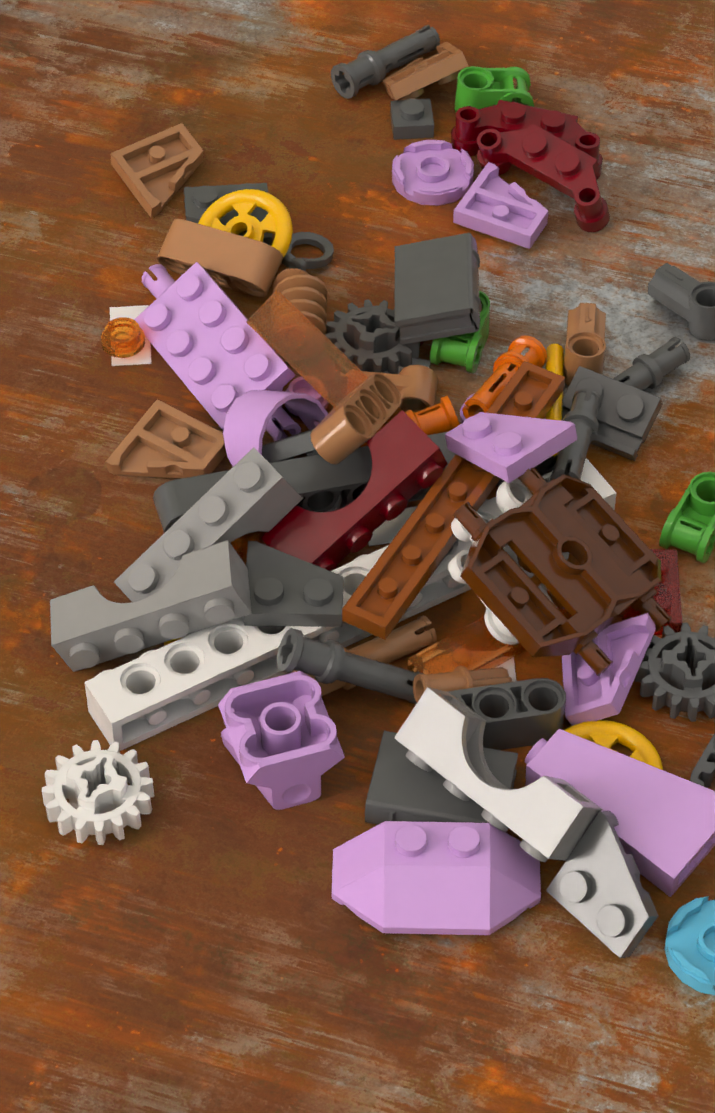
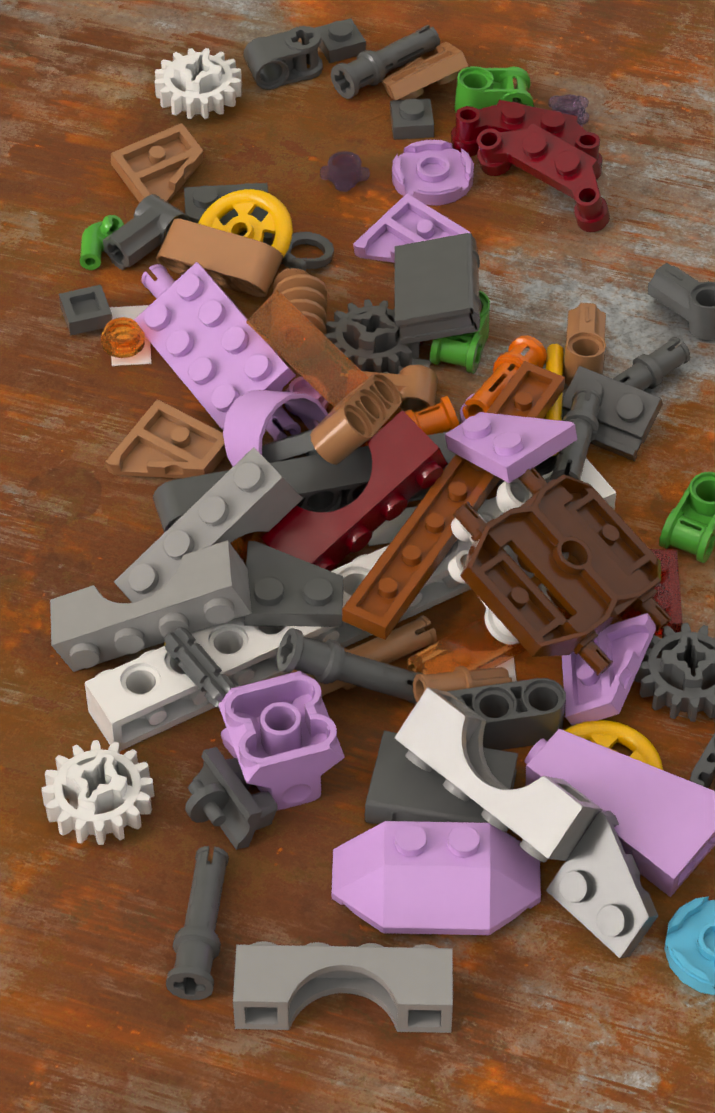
lavender wing [453,162,548,249] -> none
none -> dark grey plate [59,285,113,336]
none -> bright green arm [80,215,124,270]
none -> dark grey piece [103,194,190,270]
none -> white gear [154,48,242,119]
none -> dark grey axle [164,627,235,708]
none -> dark grey pin [165,846,229,1000]
none -> dark grey hips [185,747,278,850]
none -> light grey arch [233,941,453,1033]
none -> dark grey piece [243,26,323,90]
none -> dark grey plate [315,18,366,63]
none -> plate [320,151,370,192]
none -> lavender wing [353,193,471,263]
none -> plate [548,94,589,127]

